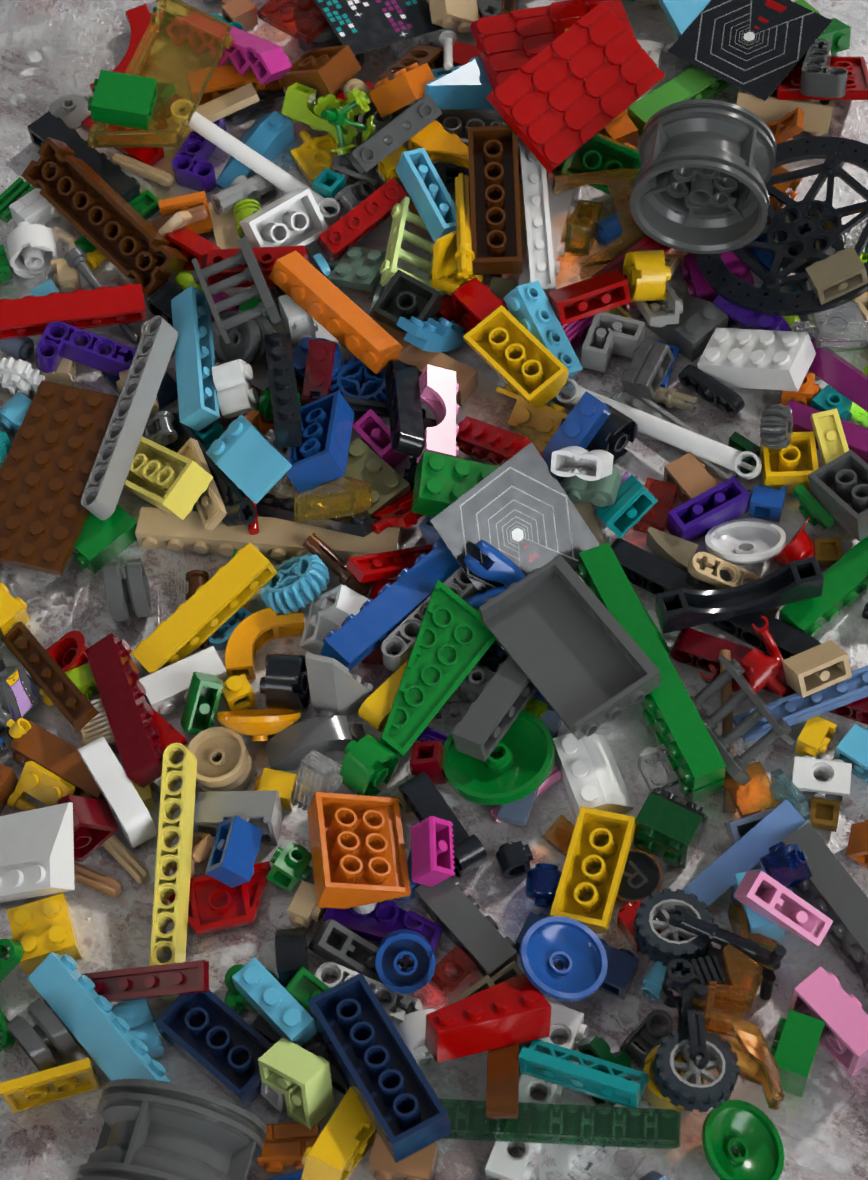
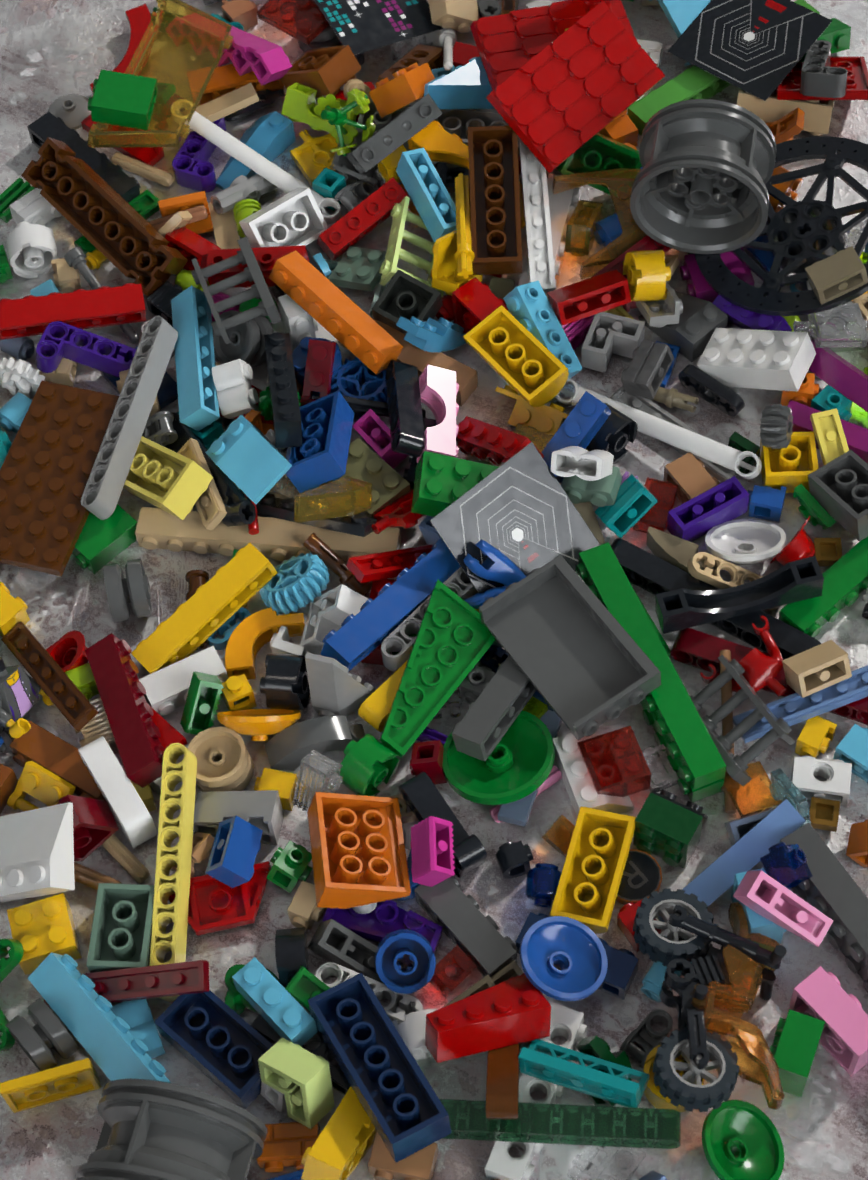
none -> sand green brick [86,883,155,973]
none -> white bracket [270,625,306,656]
none -> clear red slope [577,725,651,797]

